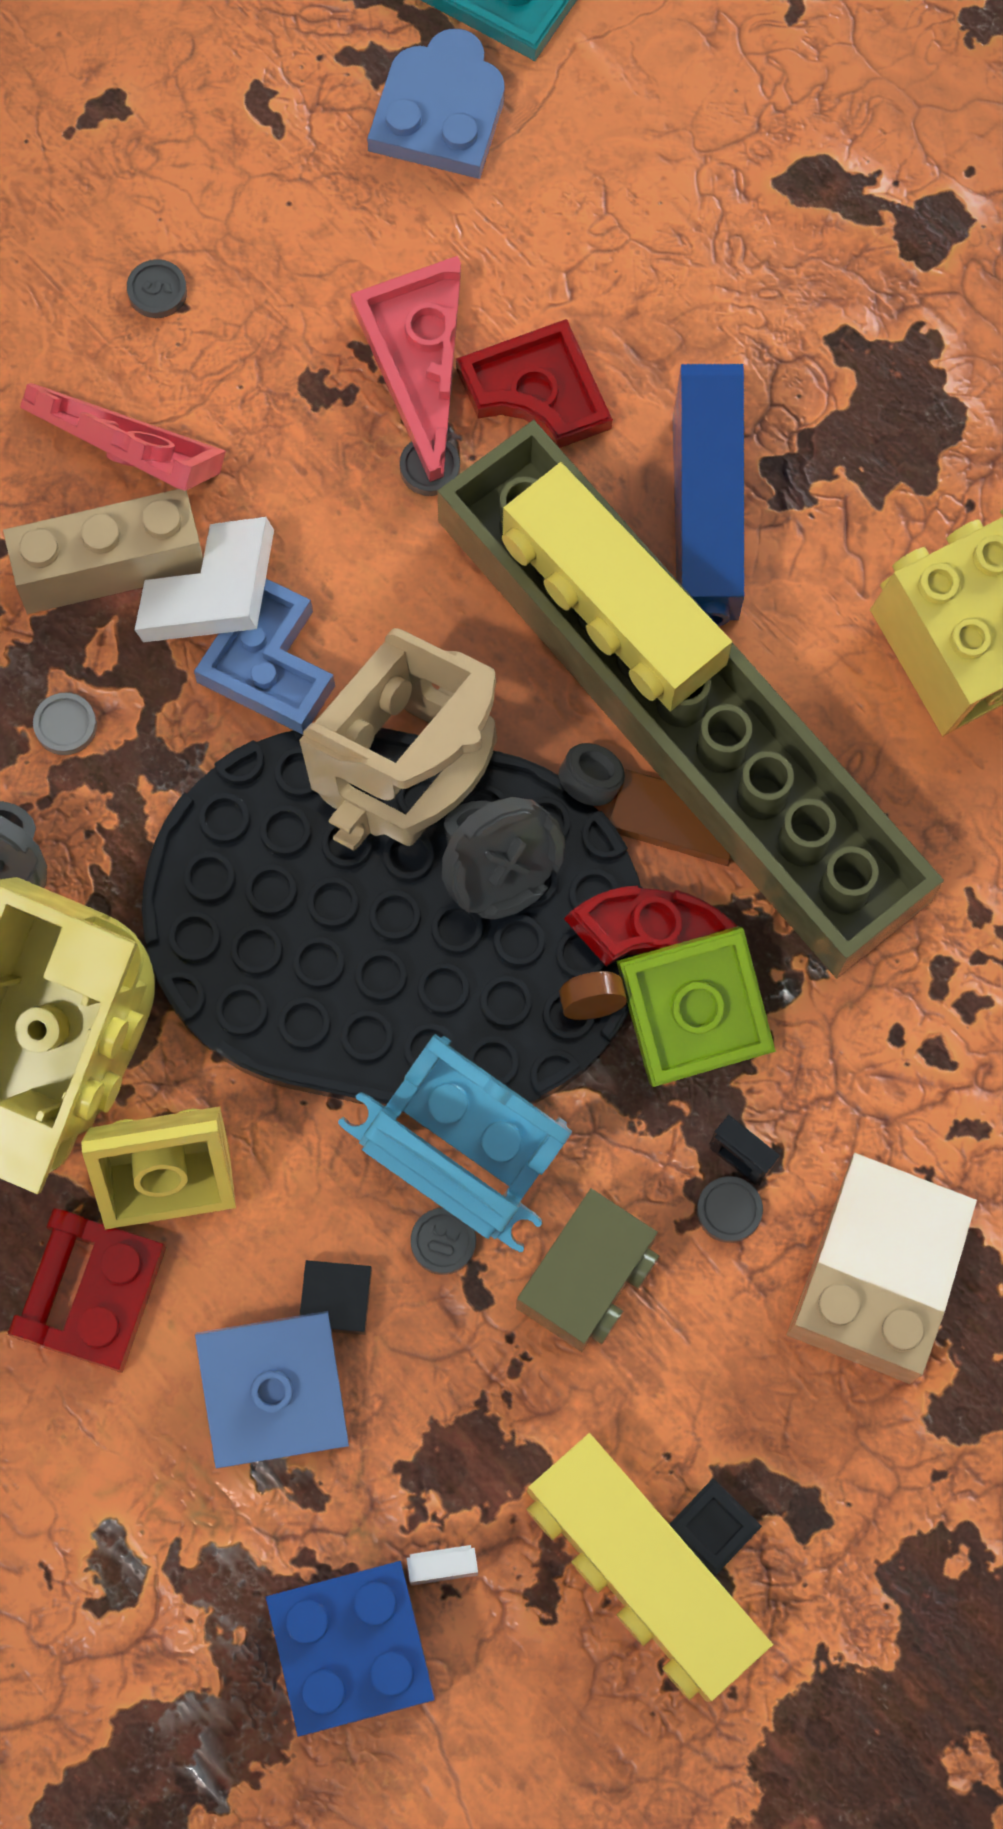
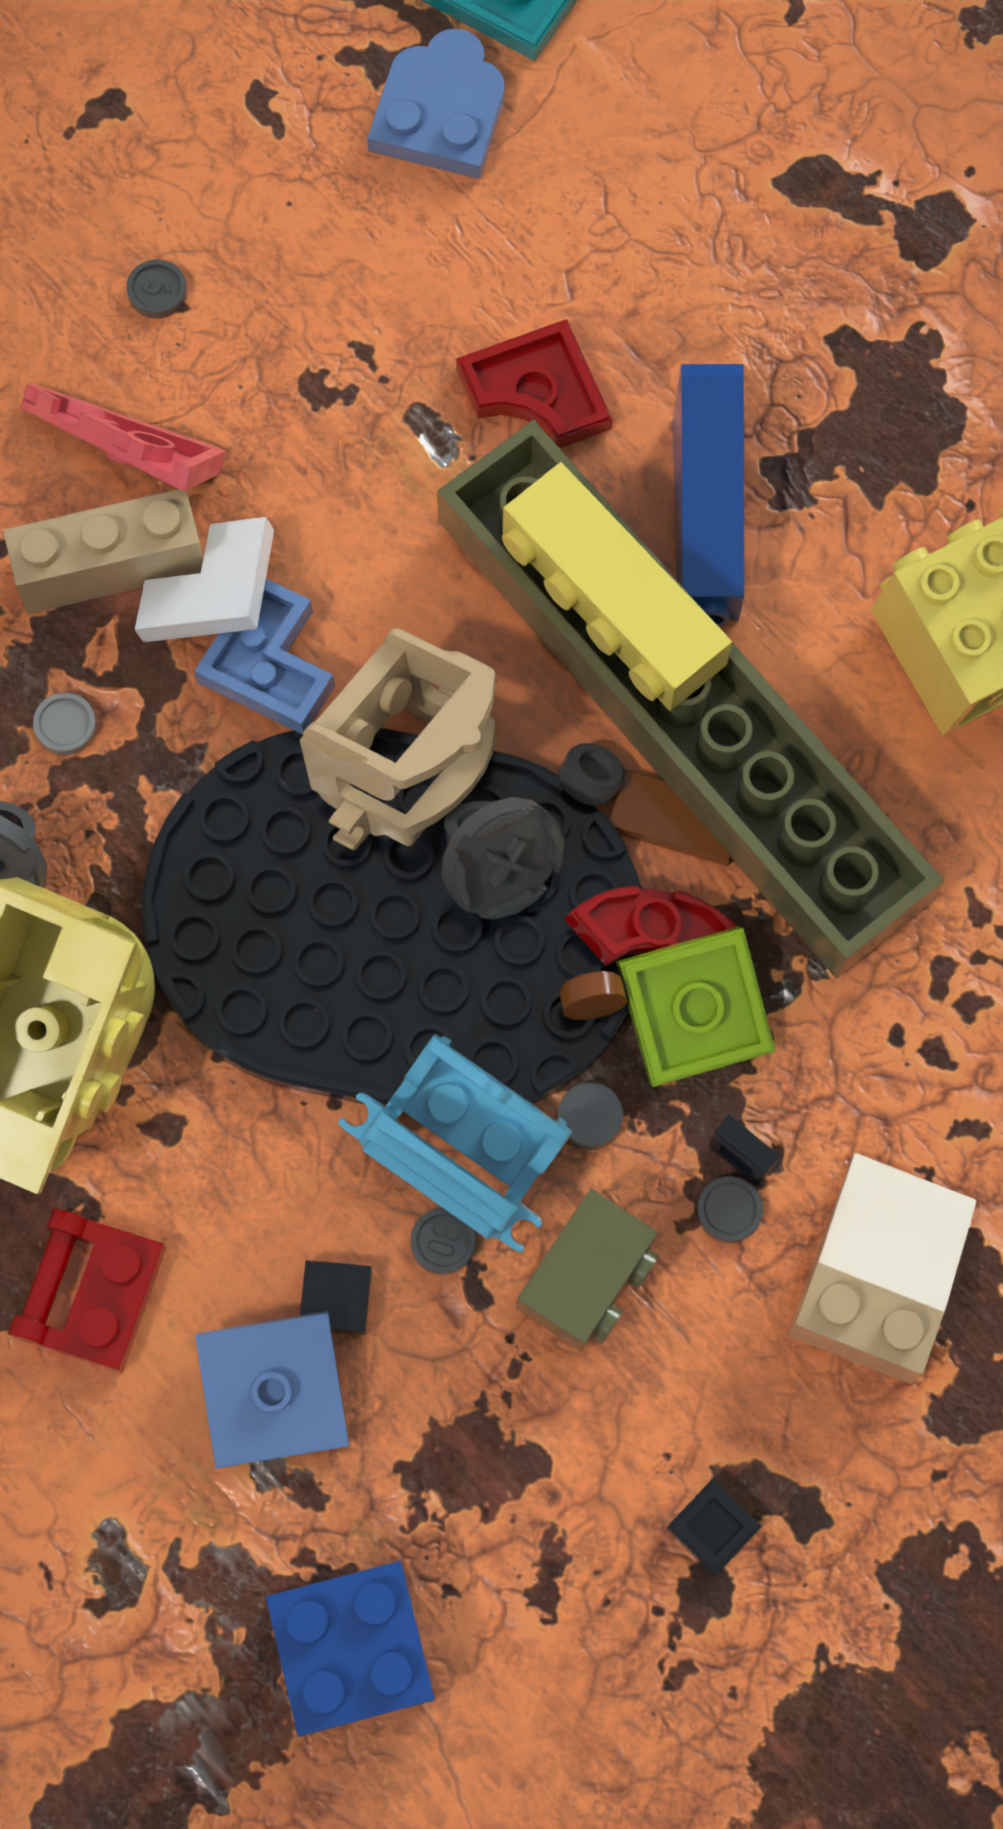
light yellow slope [81,1107,236,1230] -> none
coral wing [351,256,461,482] -> none
dark grey piece [400,441,460,496] -> none
white tile [407,1545,478,1586] -> none
light yellow brick [526,1432,773,1702] -> none
none -> dark grey tile [558,1082,623,1151]

